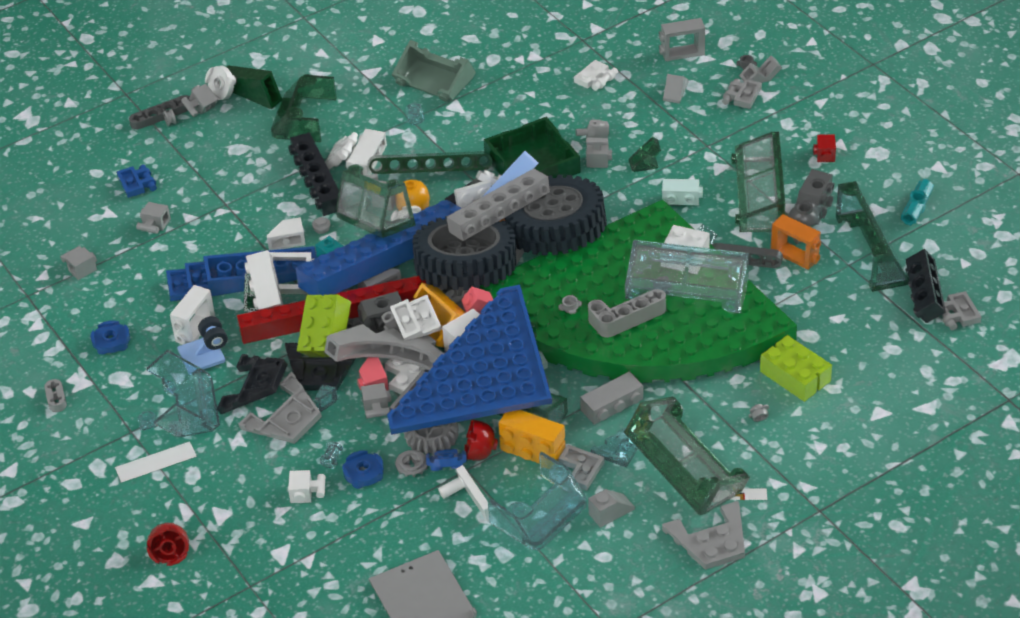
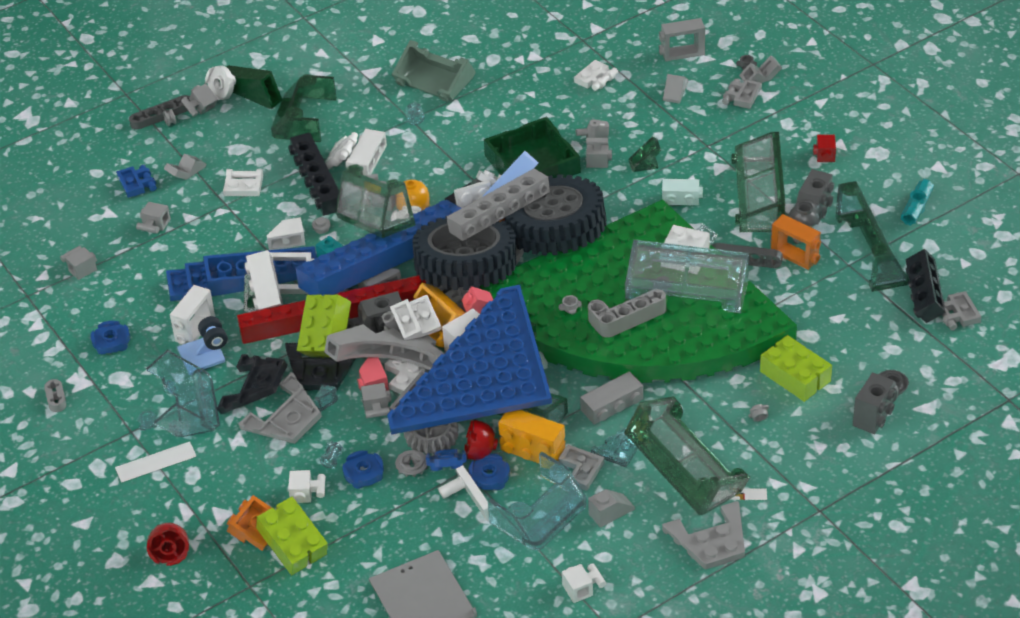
dark green beam [368,151,493,174] -> none
none -> light grey slope [164,153,207,180]
none -> white plate [223,169,263,196]
none -> orange plate [227,495,271,551]
none -> lime piece [256,496,328,576]
none -> blue plate [469,454,510,490]
none -> white brick [562,564,606,603]
none -> dark grey brick [852,370,909,435]

